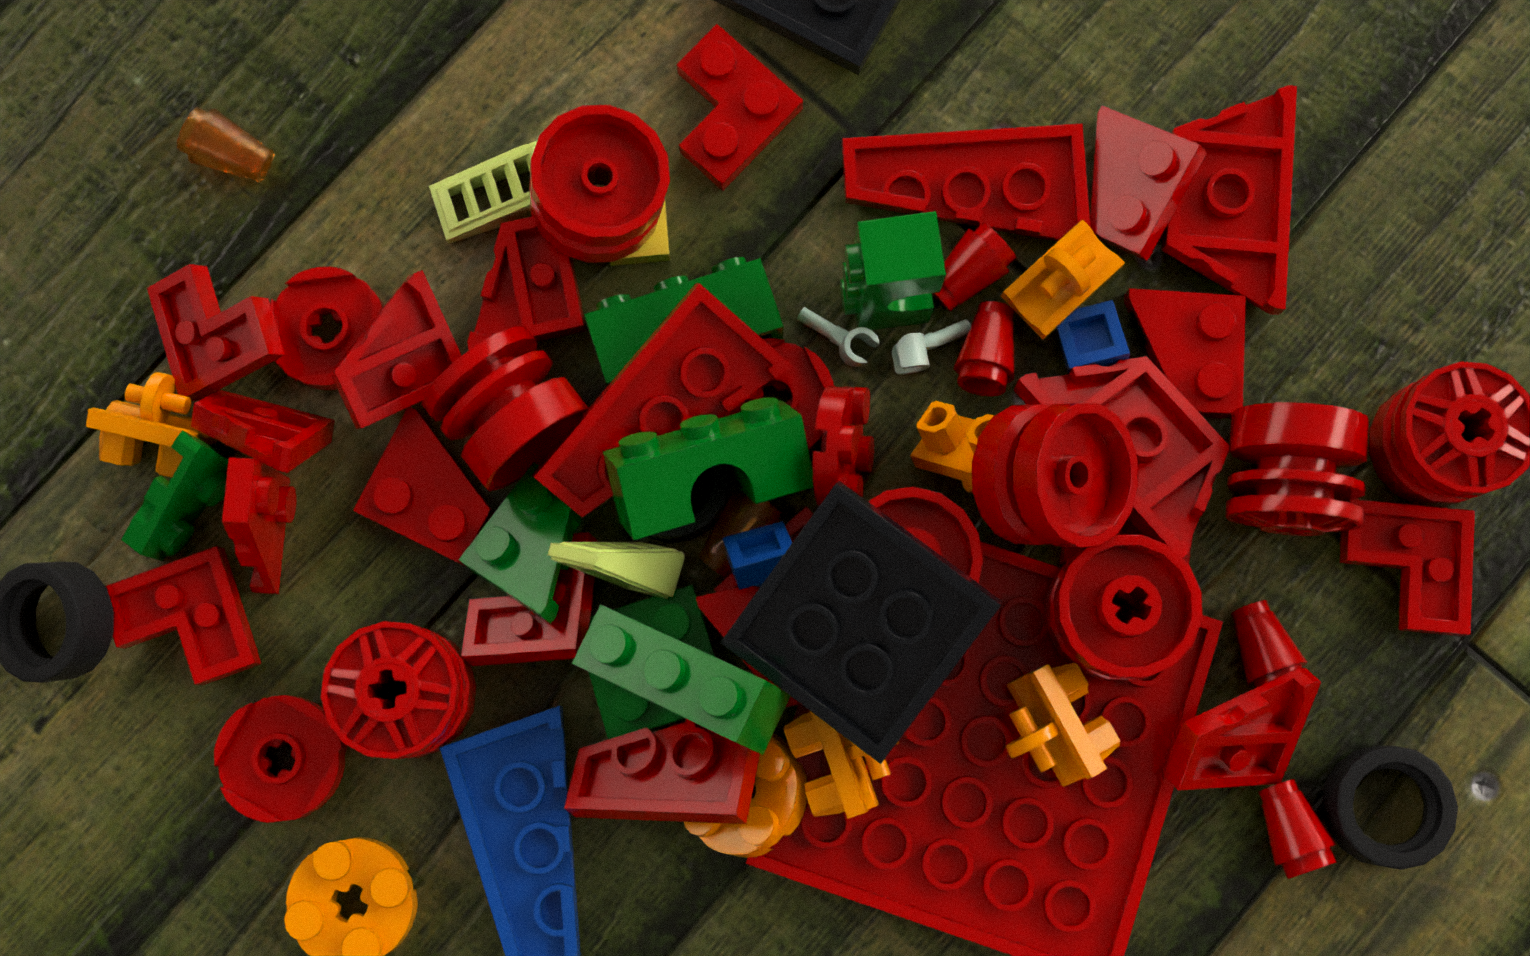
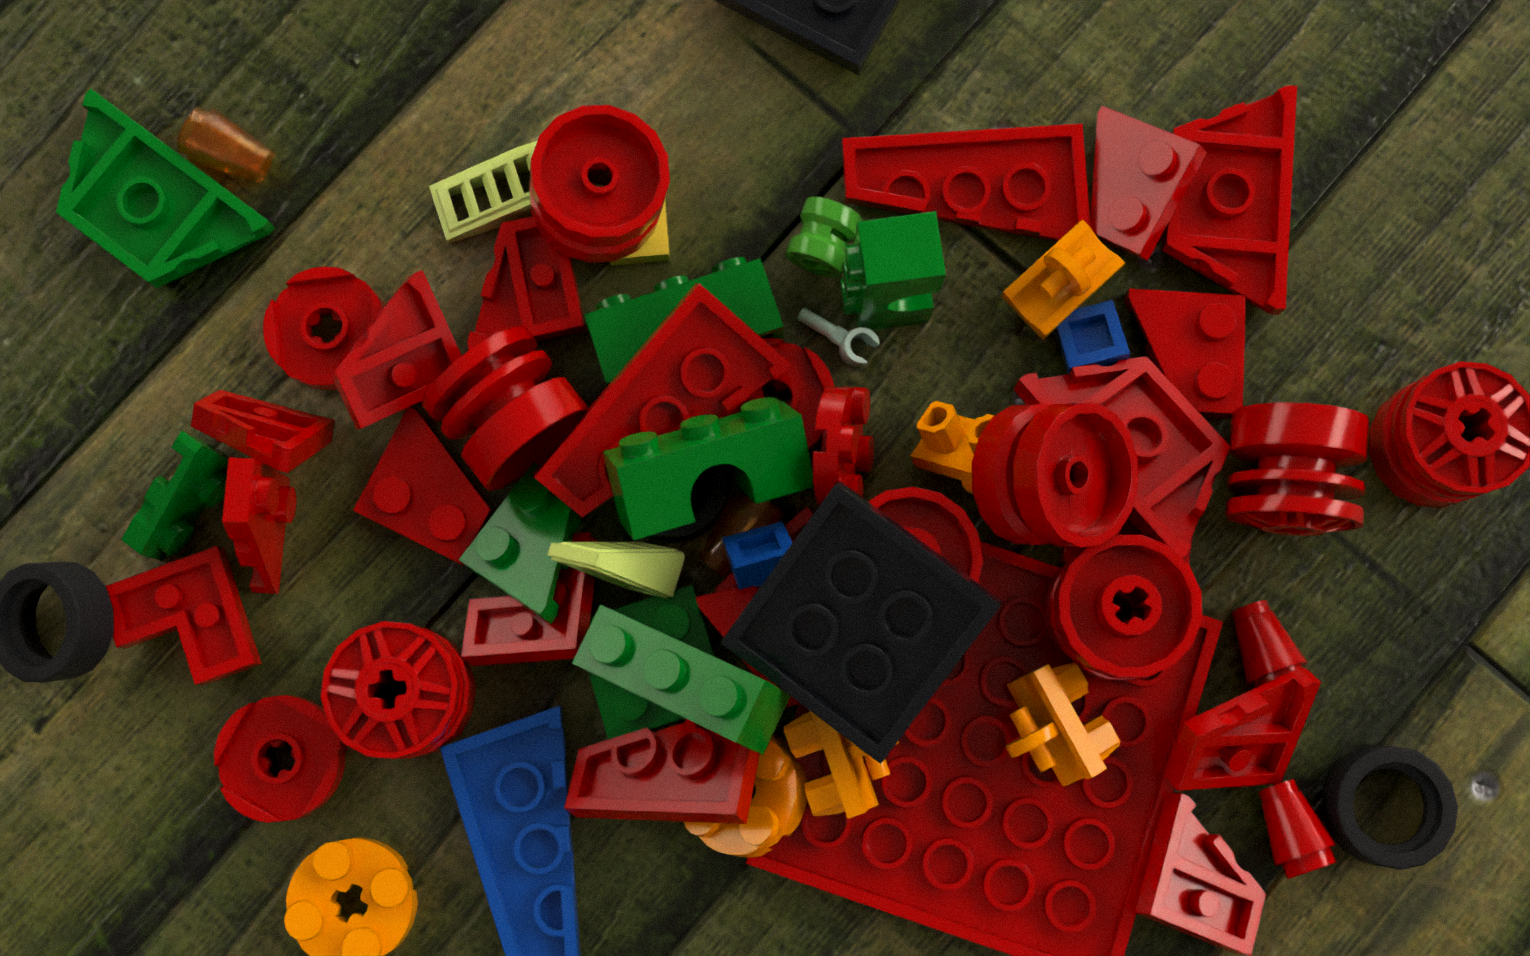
light orange hips [86,372,218,478] -> none
red plate [147,264,285,401] -> none
red plate [676,24,803,191] -> none
light aqua hand [892,319,971,375] -> none
red cone [932,223,1017,312] -> none
red cone [954,301,1014,396] -> none
red plate [1339,499,1475,636] -> none
none -> green wing [56,88,275,288]
none -> bright green wheel [785,197,862,278]
none -> wing [1134,793,1266,956]

